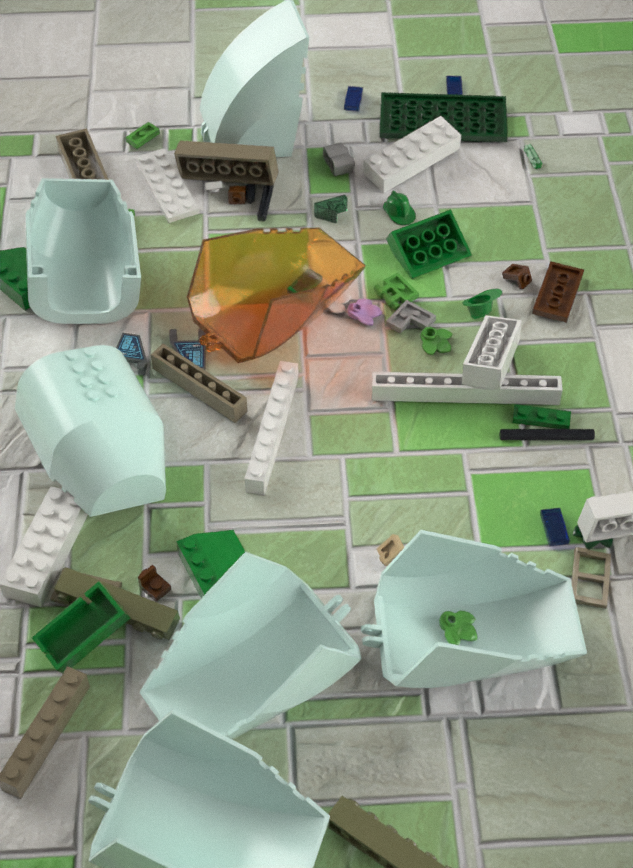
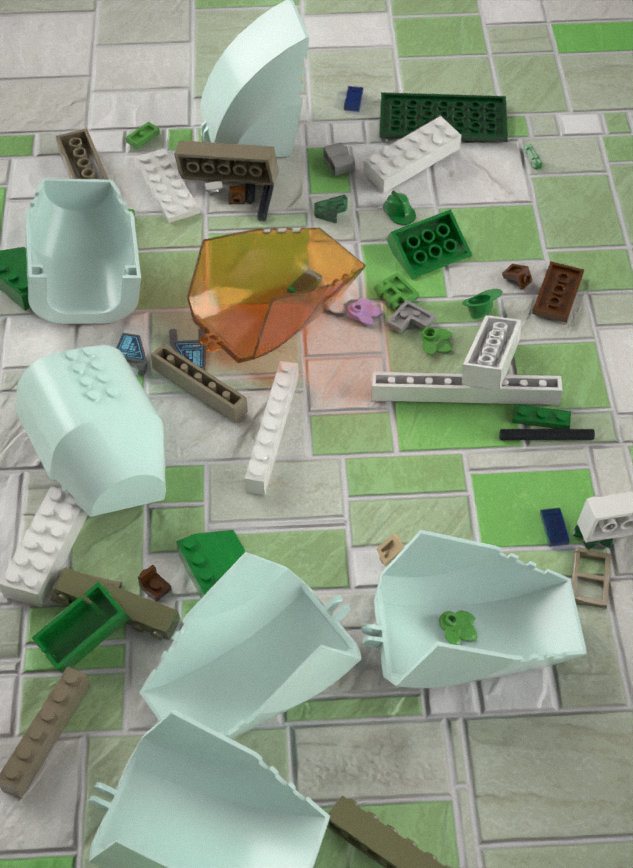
clear blue tile [446,76,463,95] -> none

